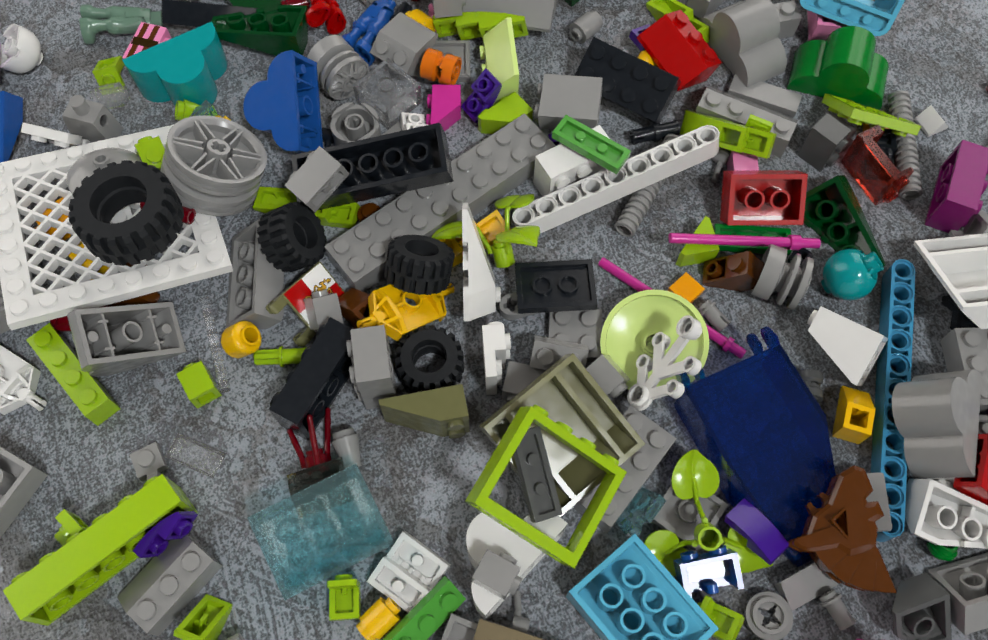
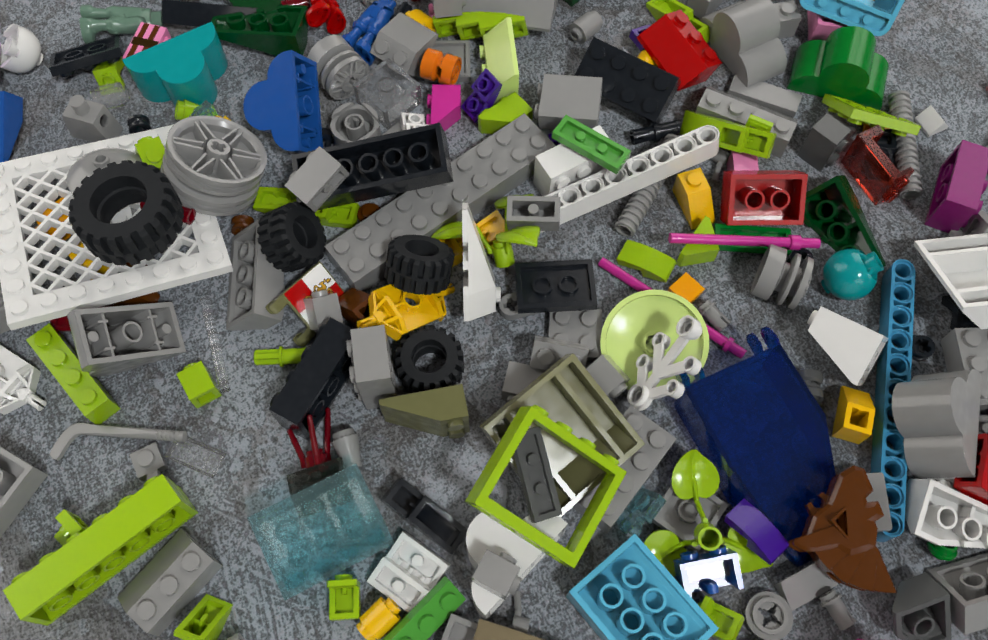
white plate [21,123,90,148] -> none
dark purple slope [133,511,198,558] -> none
yellow head [221,321,262,358] -> none
white plate [482,321,511,395] -> none
reddish brown slope [702,251,765,292] -> none
none -> black plate [48,34,123,77]
none -> light grey piece [49,423,187,461]
none -> black bush [127,114,151,134]
none -> reddish brown bush [231,215,254,235]
none -> black slope [380,477,467,555]
none -> light grey brick [506,195,560,231]
none -> lime slope [616,239,676,283]
none -> yellow slope [672,168,715,230]
none -> black bush [912,335,936,362]

